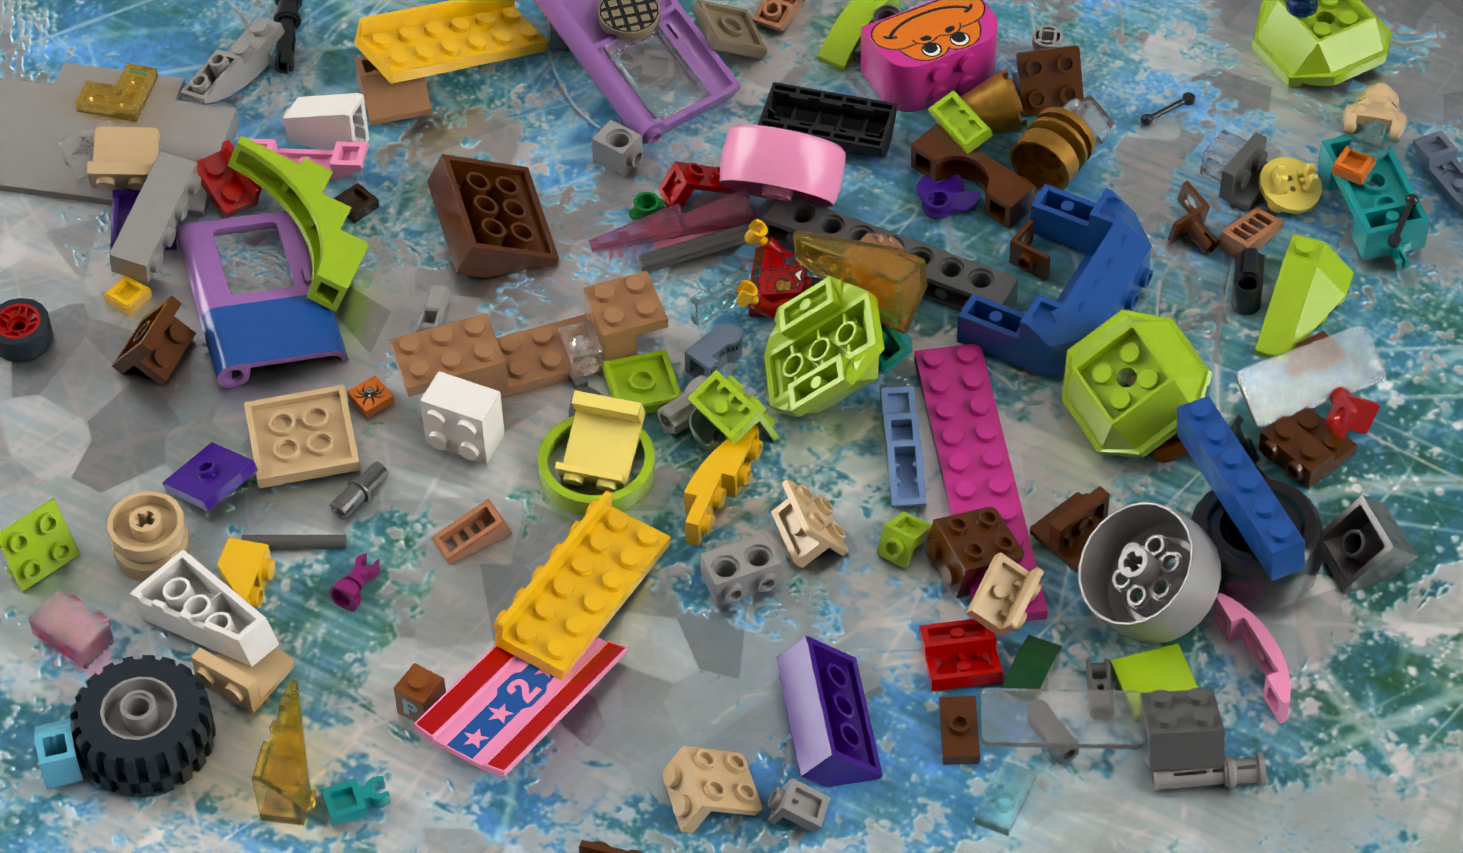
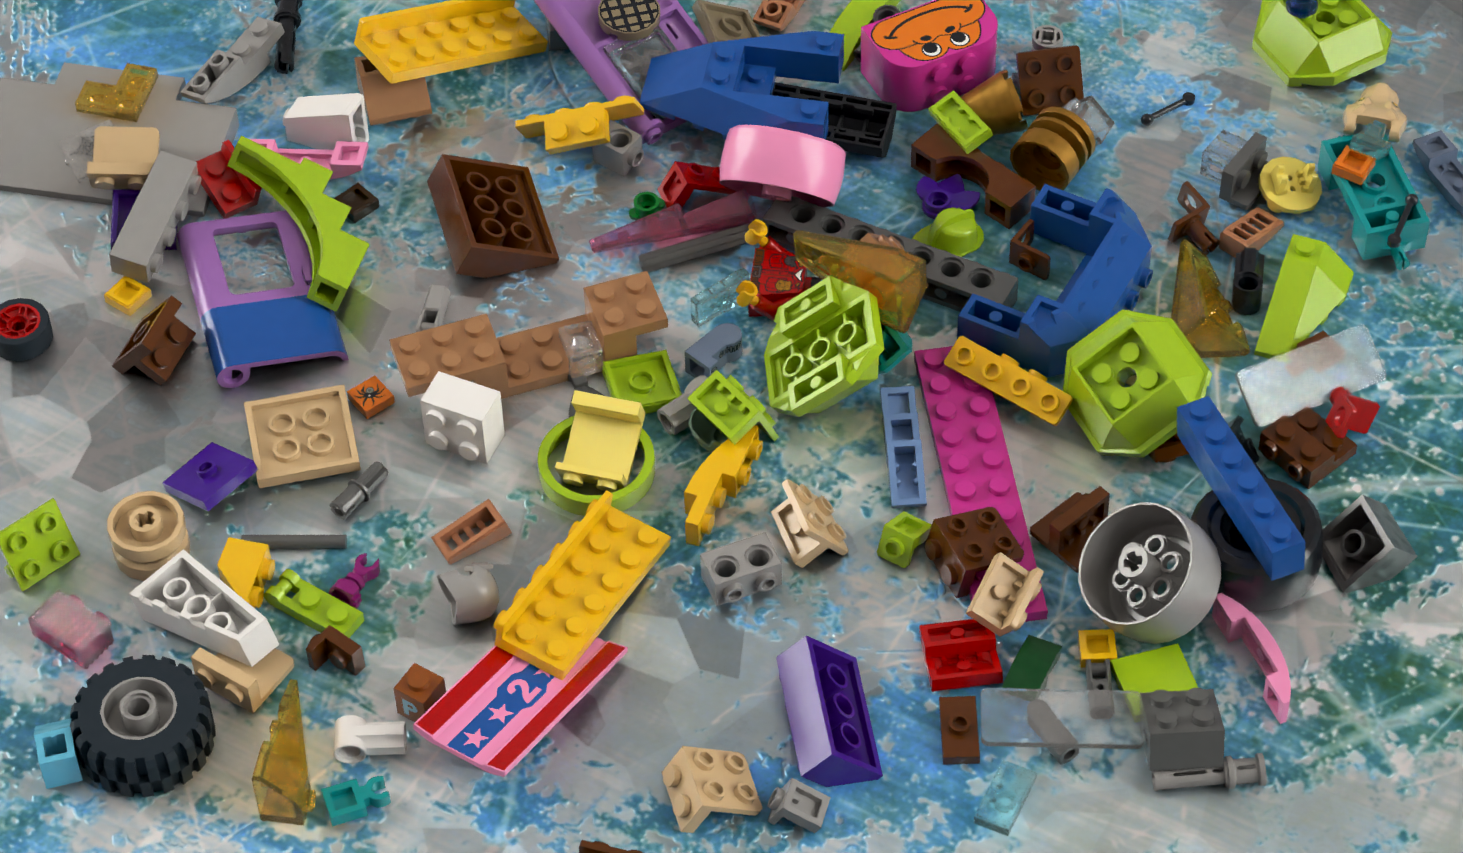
none -> lime plate [264,569,365,638]
none -> reddish brown bracket [306,625,366,676]
none -> white piece [333,715,407,764]
none -> light grey helmet [437,562,499,626]
none -> yellow bracket [515,96,644,155]
none -> blue wedge [639,31,844,140]
none -> lime piece [912,207,984,257]
none -> yellow bracket [944,336,1073,426]
none -> yellow tile [1078,629,1117,668]
none -> clear yellow wedge [1171,239,1250,358]

